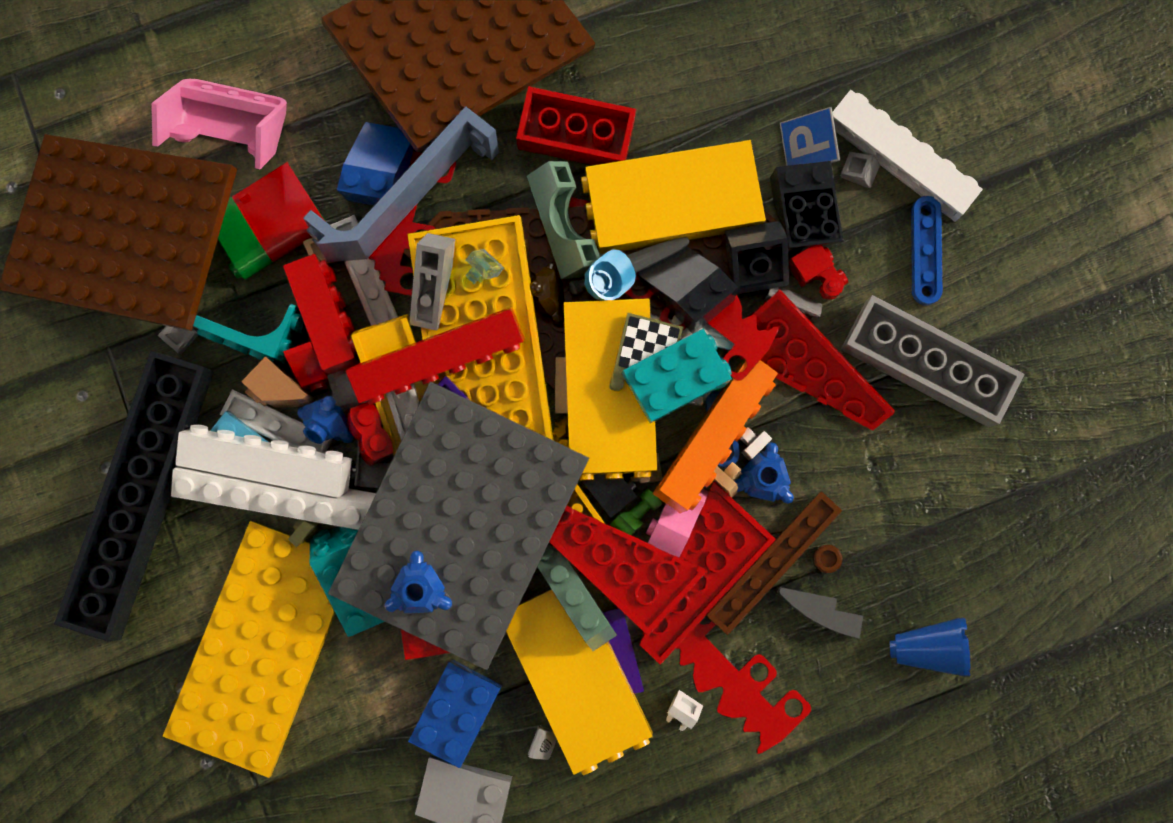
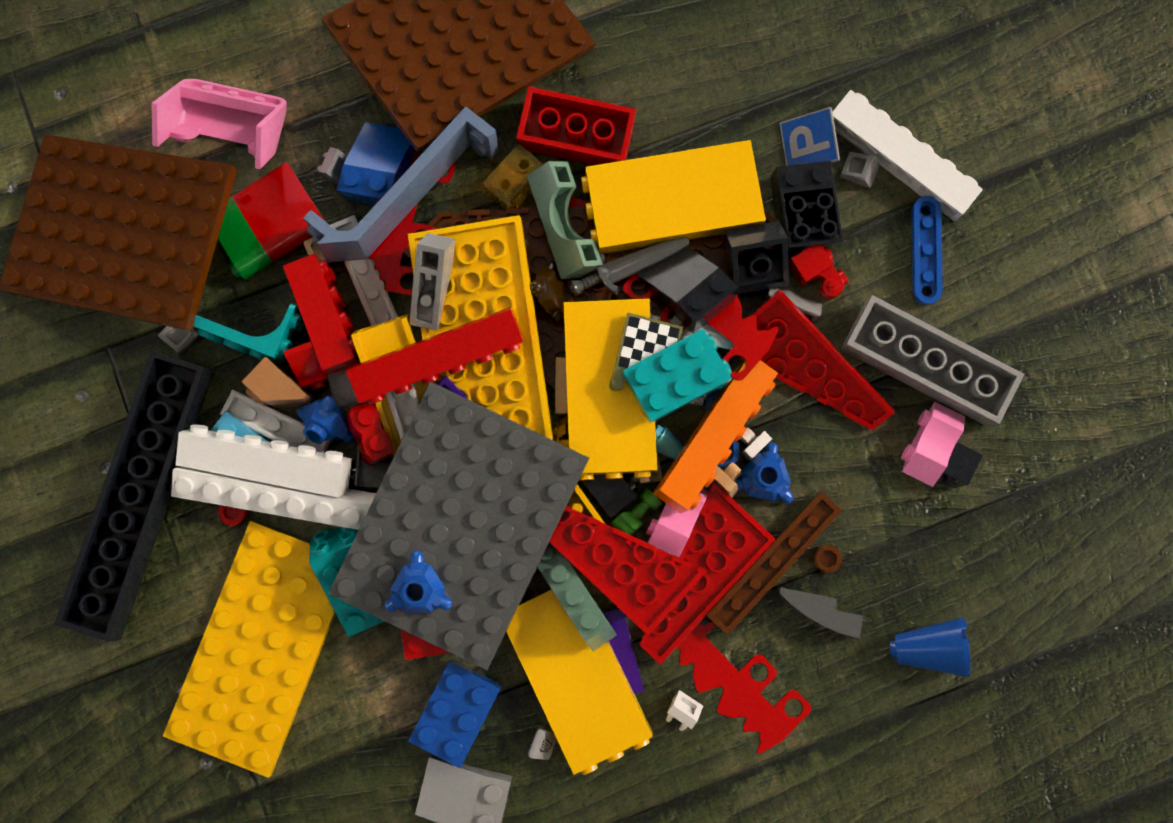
olive plate [288,519,323,547] -> none
clear light blue tile [466,249,504,284] -> none
dark azure cap [585,249,636,301] -> none
none -> red tile [218,505,249,526]
none -> light grey tile [317,147,347,184]
none -> clear yellow brick [482,144,544,210]
none -> medium azure cone [655,425,684,460]
none -> bright pink brick [901,402,965,487]
none -> black brick [940,442,983,489]

